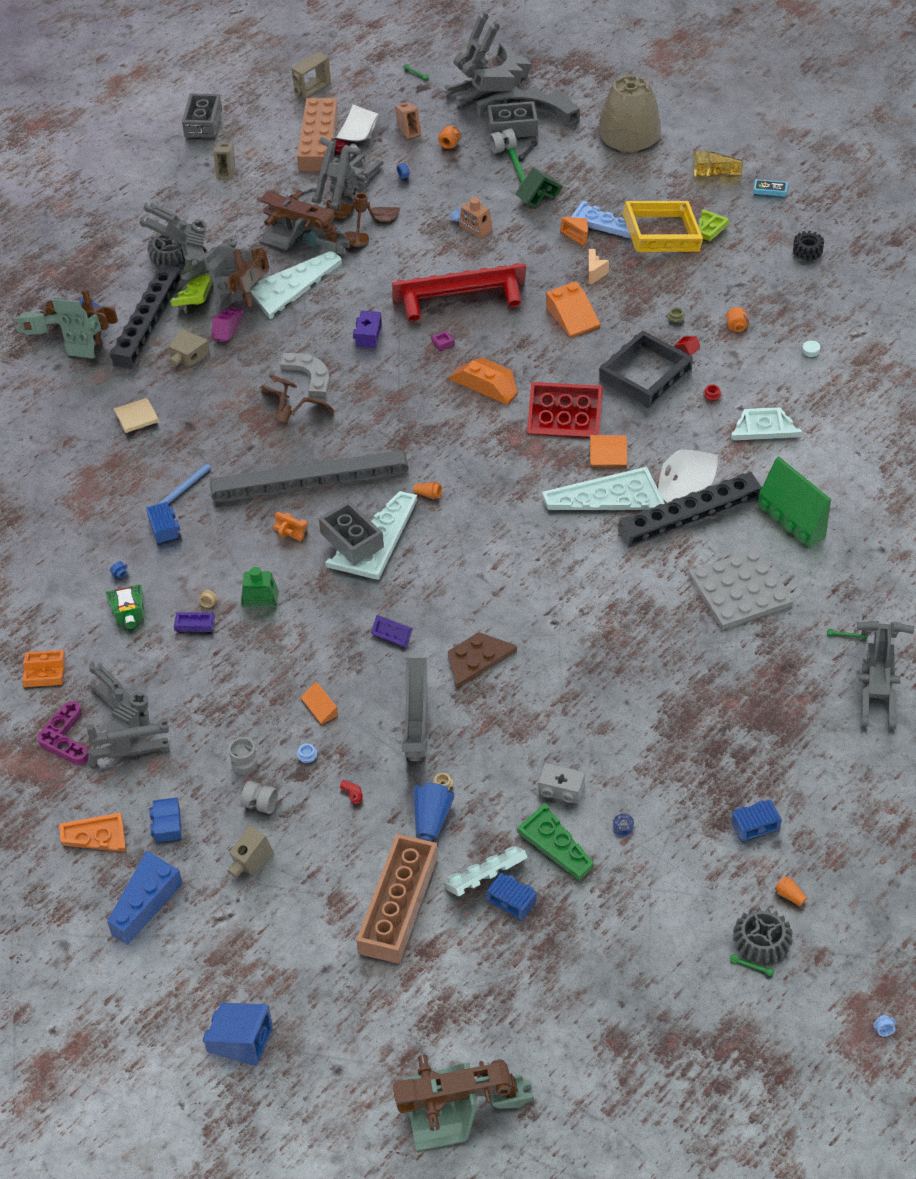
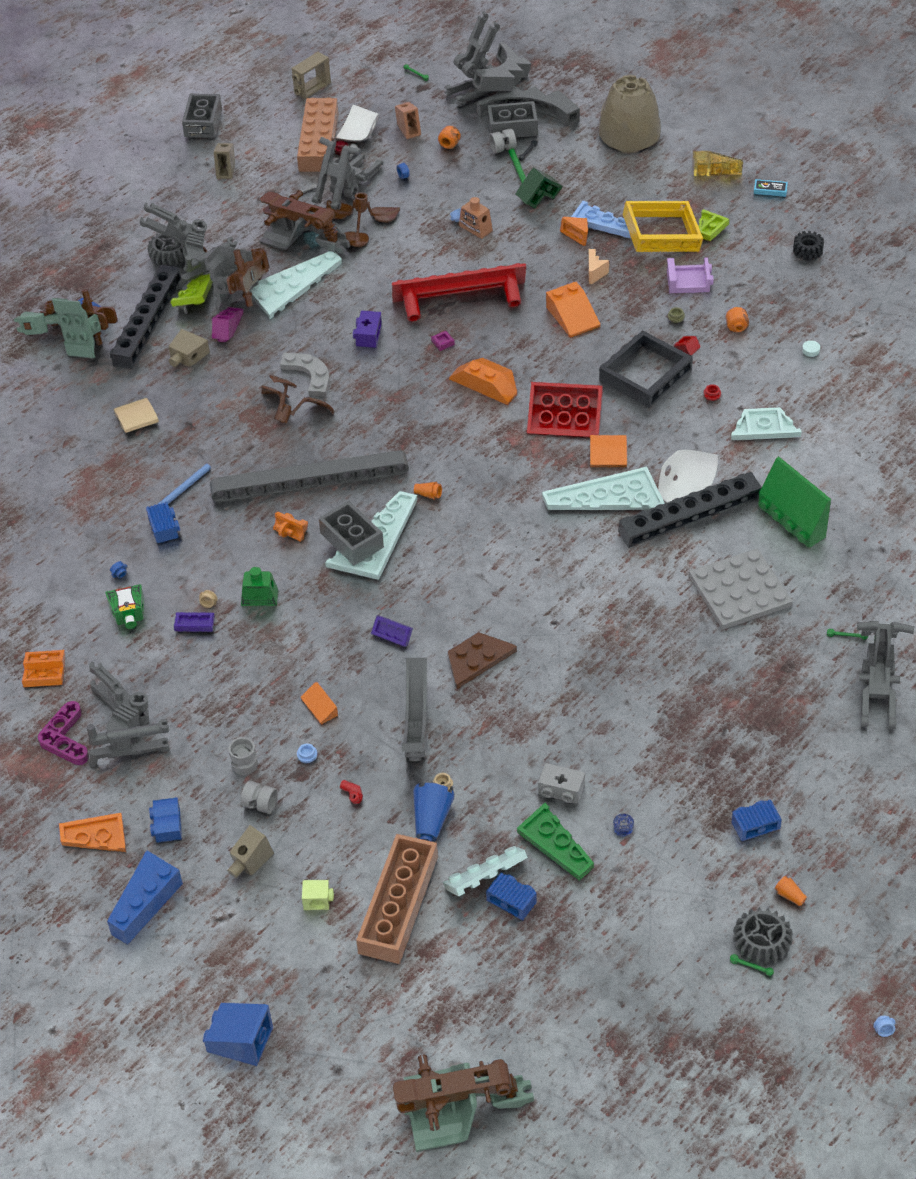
none -> yellowish green brick [302,880,334,910]
none -> lavender panel [667,258,713,294]

